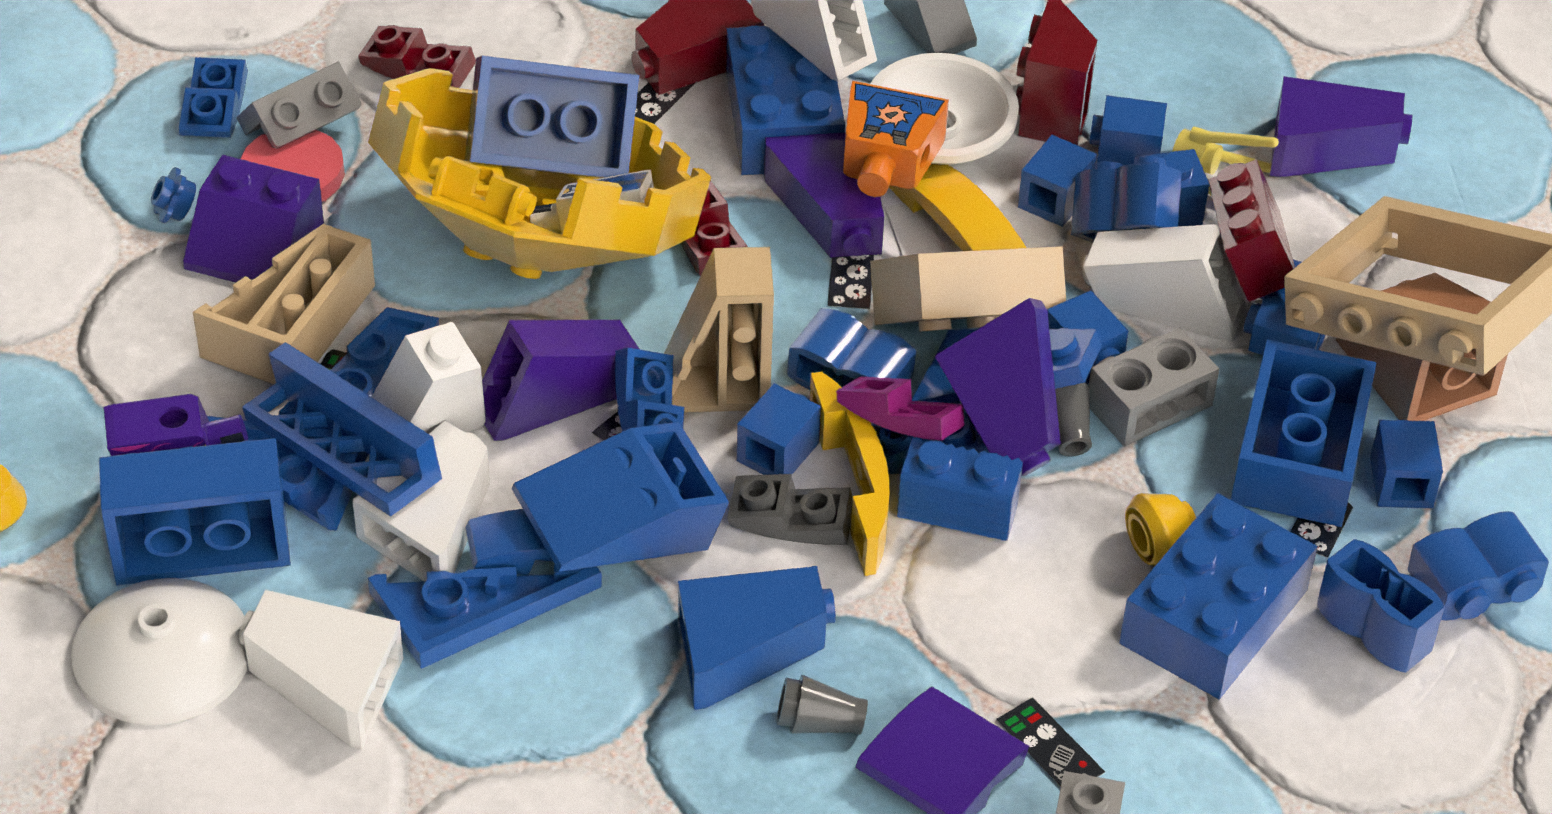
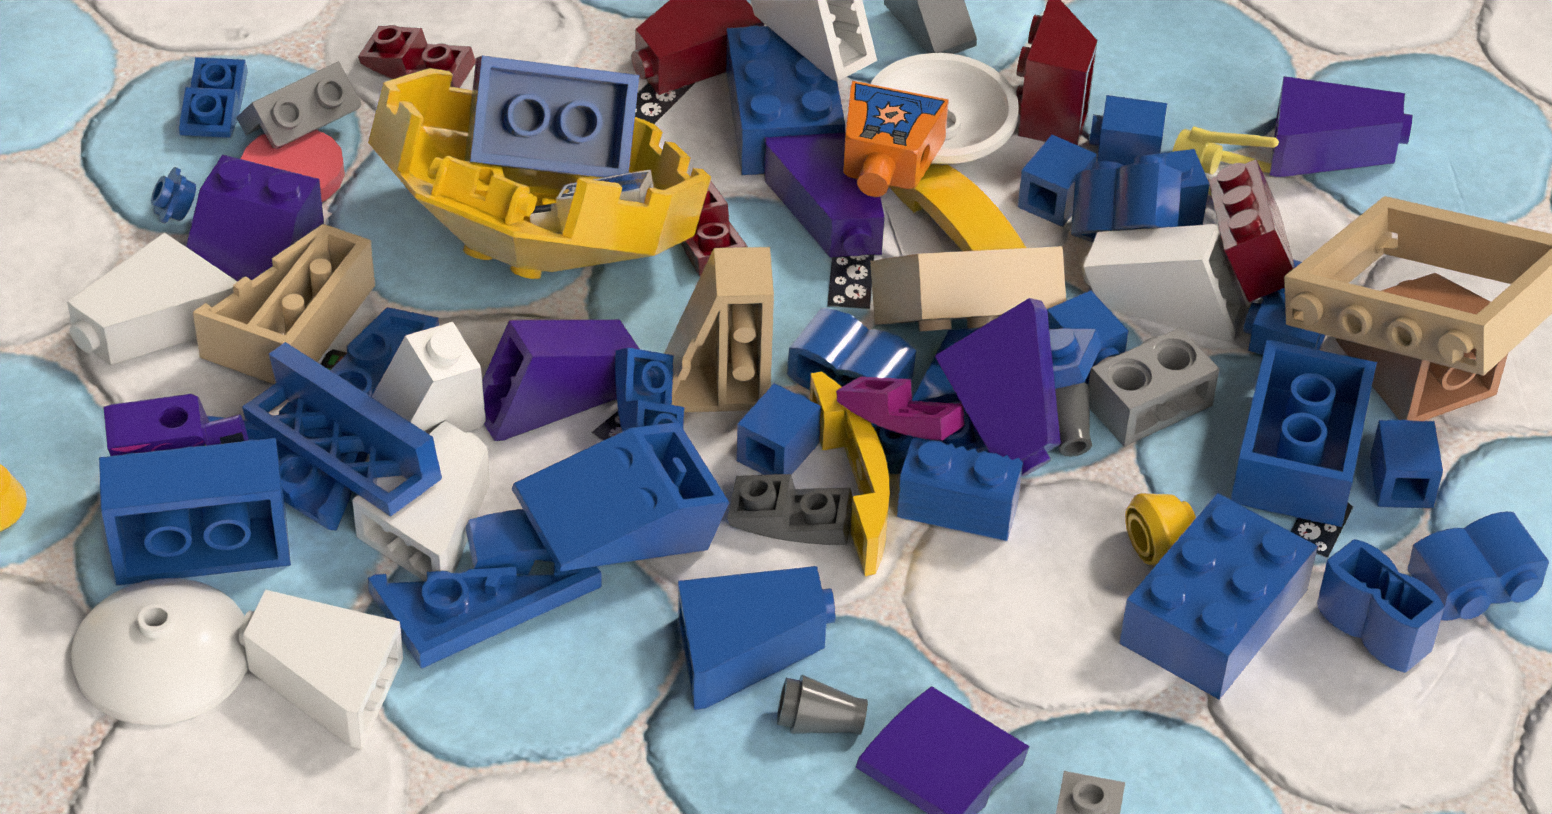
black sticker [996,697,1105,787] -> none
none -> white slope [67,232,237,365]

